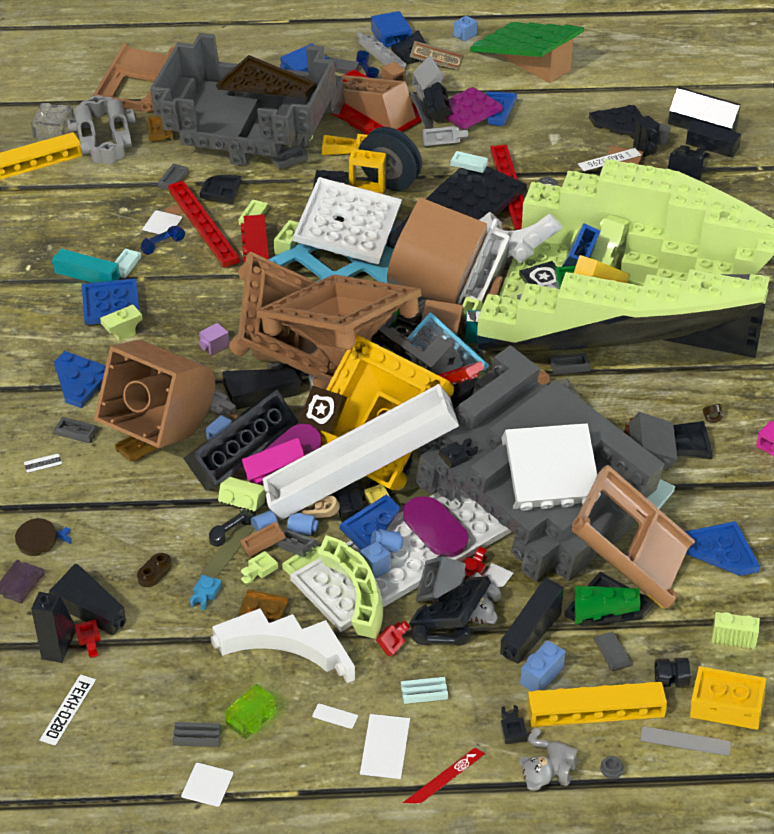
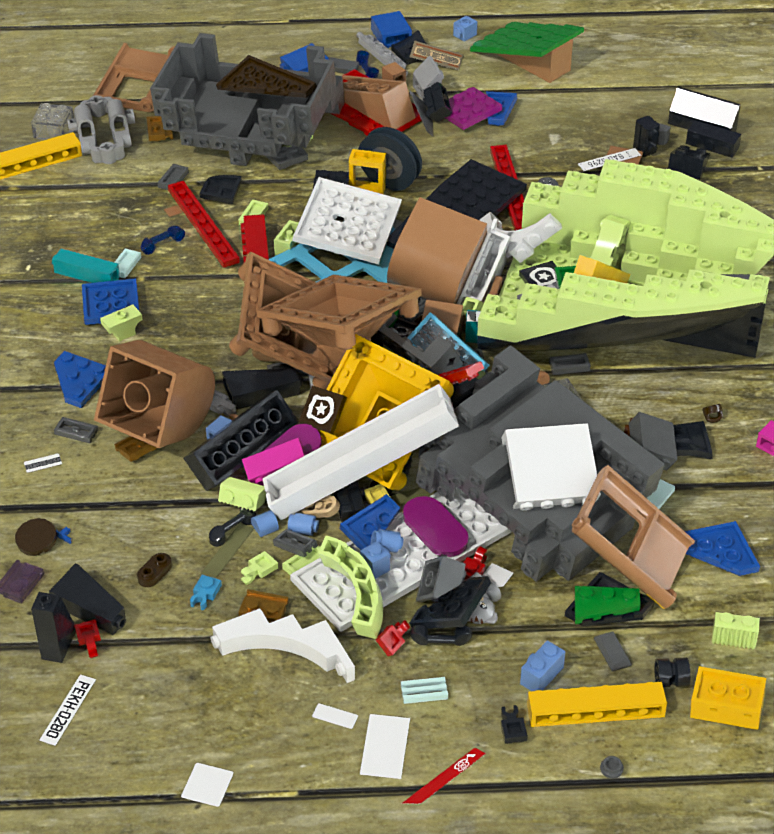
white sticker [142,210,182,236] -> none
dark grey tile [172,722,221,747] -> none
lavender brick [199,323,229,356] -> none
clear neon green brick [225,684,277,739] -> none
medium nougat tile [240,521,286,557] -> none
yellow slope [321,134,367,155] -> none
light grey hinge [422,126,469,147] -> none
black plate [439,438,478,469] -> none
light aqua tile [450,151,488,173] -> none
black slope [500,577,564,664] -> none
light grey animal [519,727,578,791] -> none
blue brick [562,223,601,267] -> none
black plate [589,105,643,139] -> none
light grey sticker [640,726,731,756] -> none

